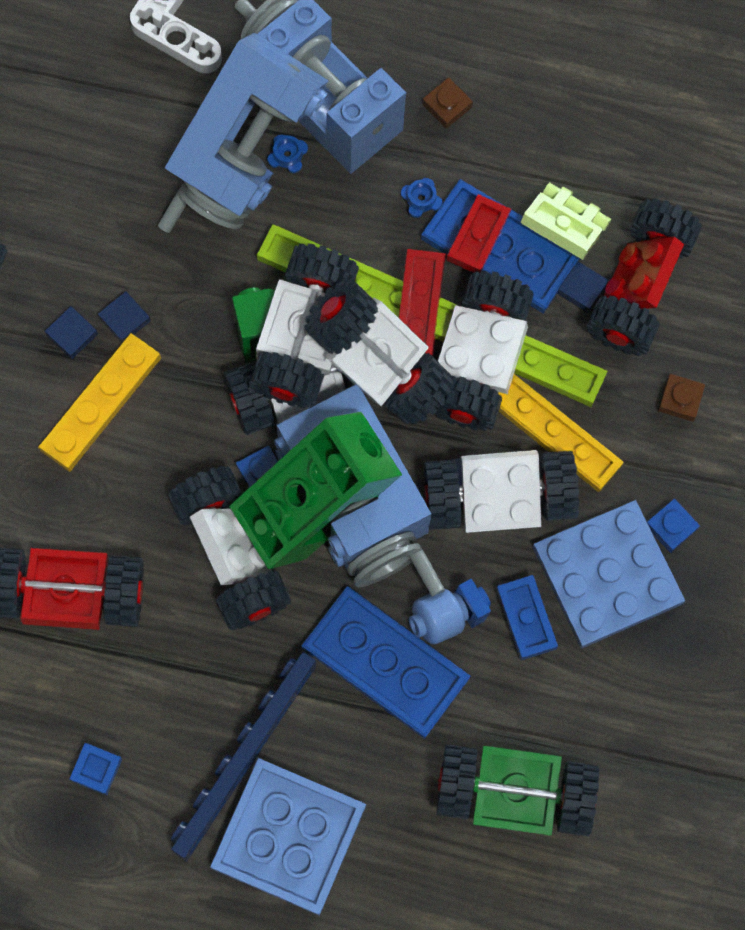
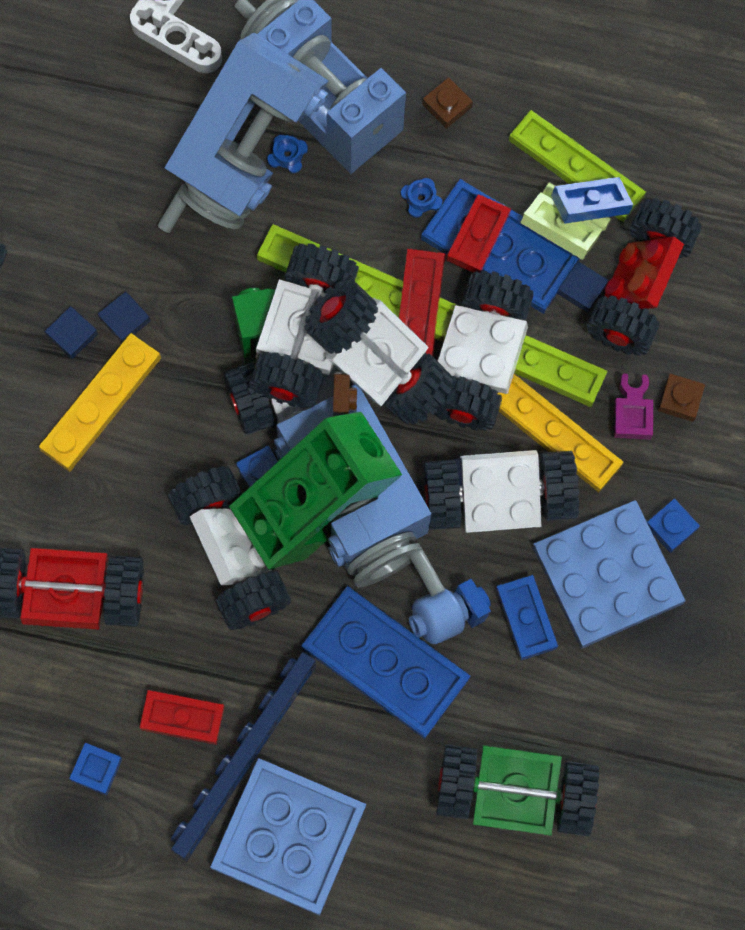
none -> red plate [140,690,225,745]
none -> reddish brown plate [333,374,357,417]
none -> lime tile [509,110,646,223]
none -> plate [551,177,633,224]
none -> magenta plate [614,374,653,440]

